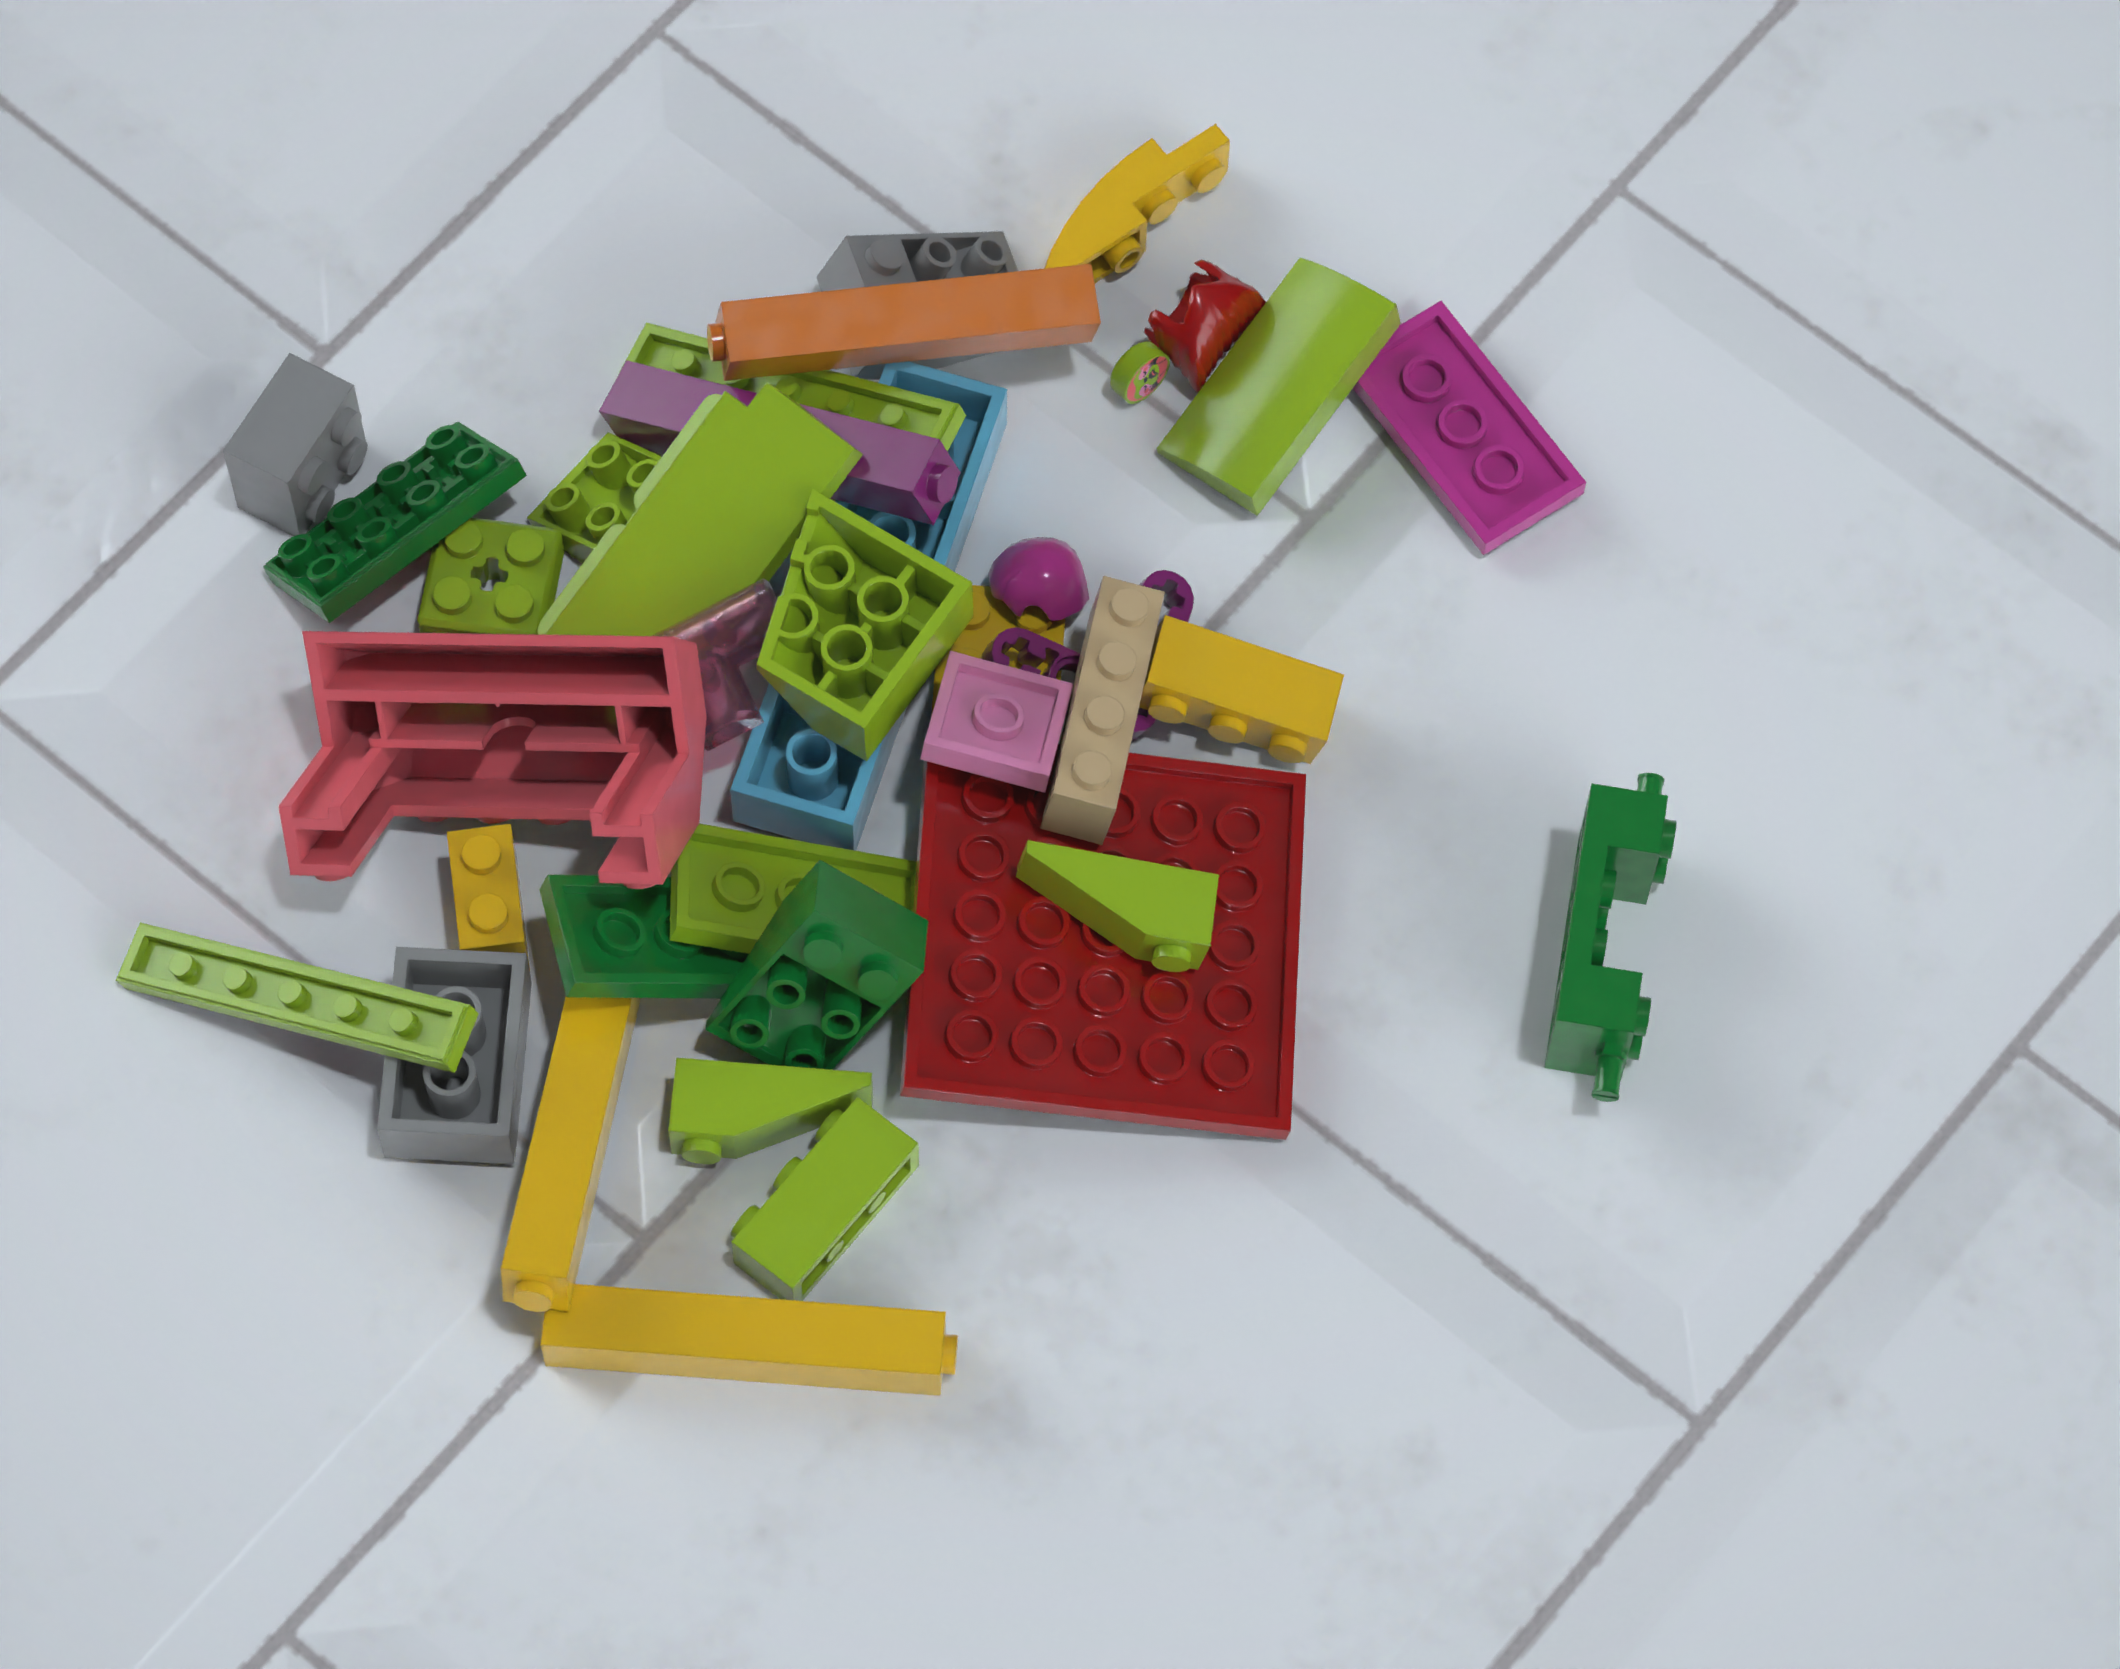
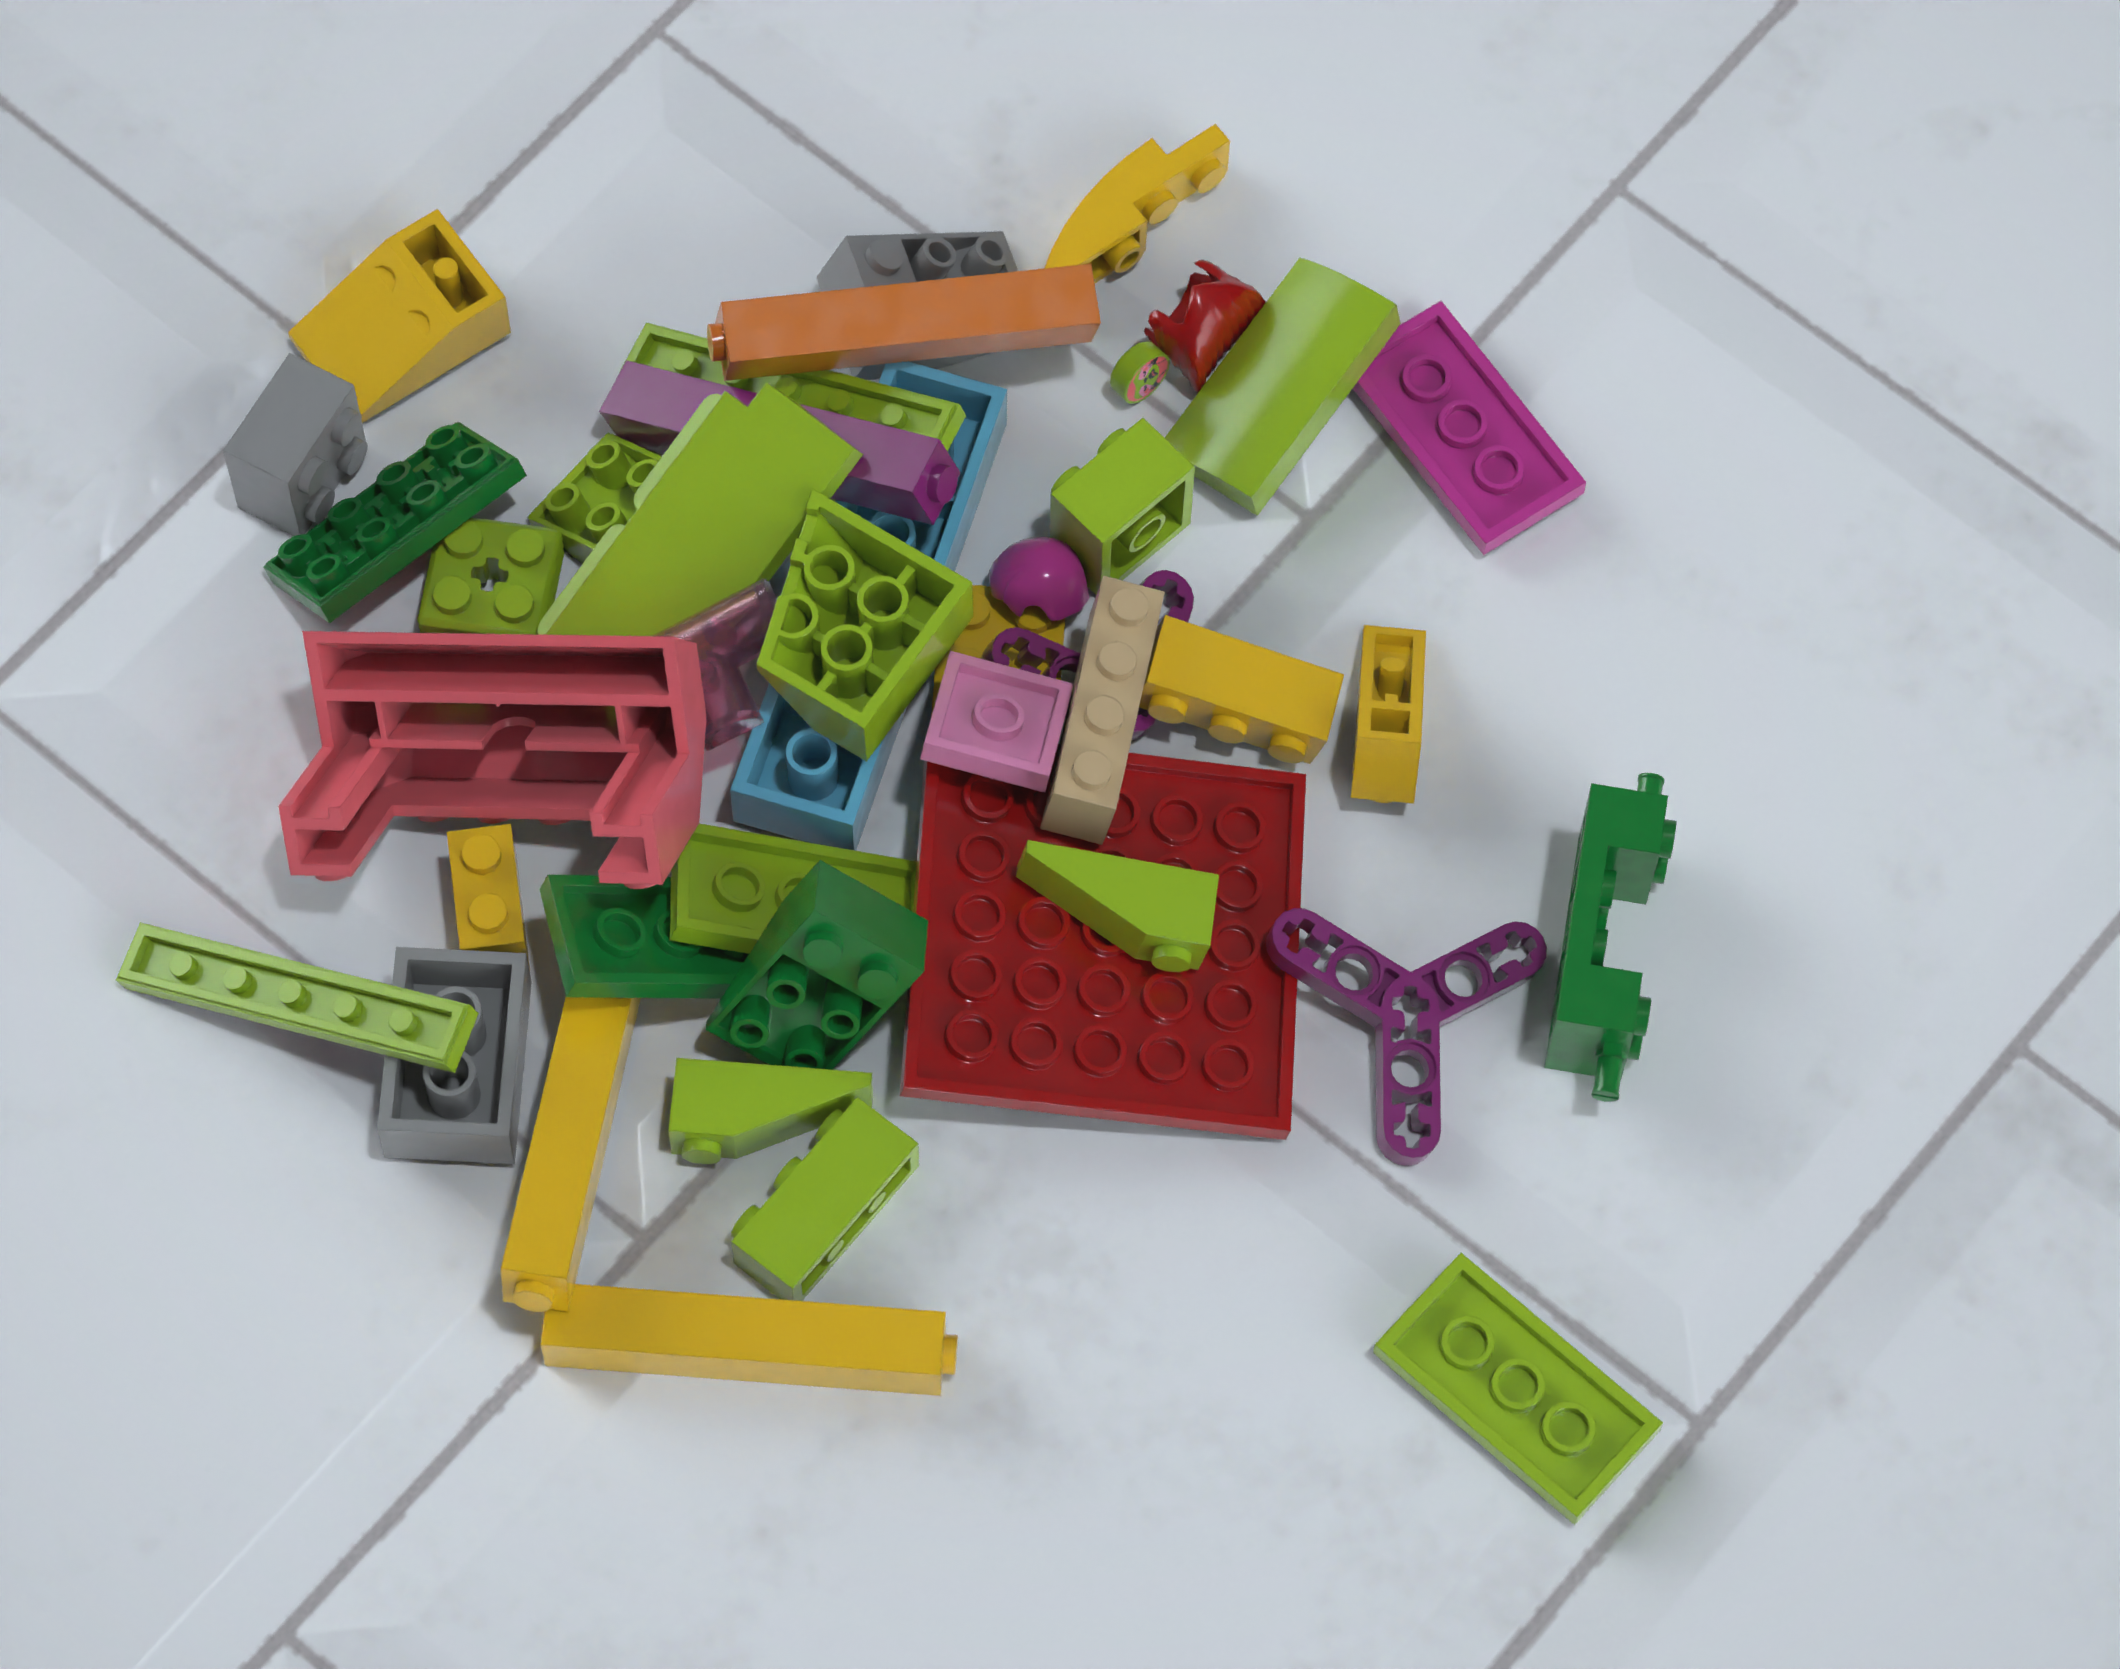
none -> yellow slope [288,208,511,423]
none -> lime brick [1050,418,1195,595]
none -> magenta piece [1266,908,1547,1166]
none -> yellow slope [1351,625,1426,803]
none -> lime plate [1373,1252,1663,1525]

